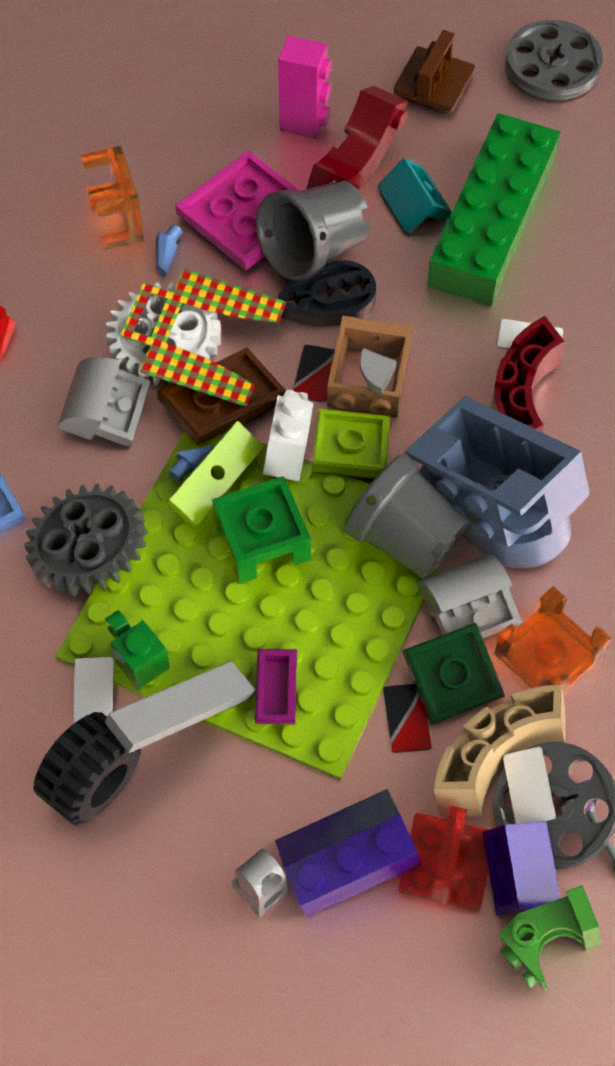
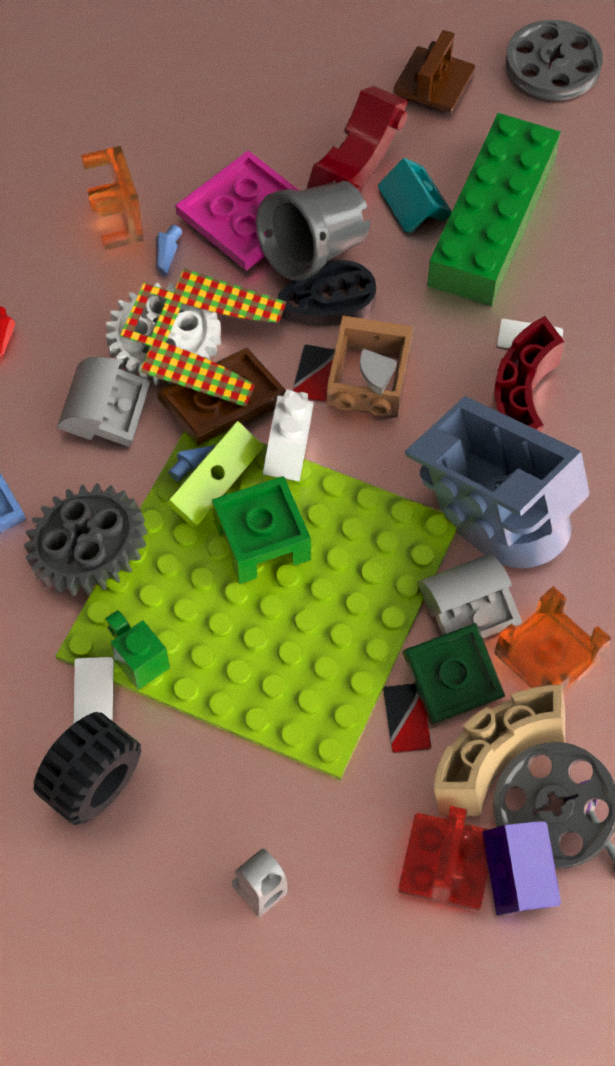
light grey tile [104,661,256,753] -> none
magenta tile [255,649,297,725] -> none
dark purple slope [275,789,422,917] -> none
dark pink brick [278,35,331,139] -> none
lime tile [312,408,390,478] -> none
dark grey piece [343,453,471,579] -> none
bright green tile [499,885,602,991] -> none
white sticker [503,746,556,824] -> none

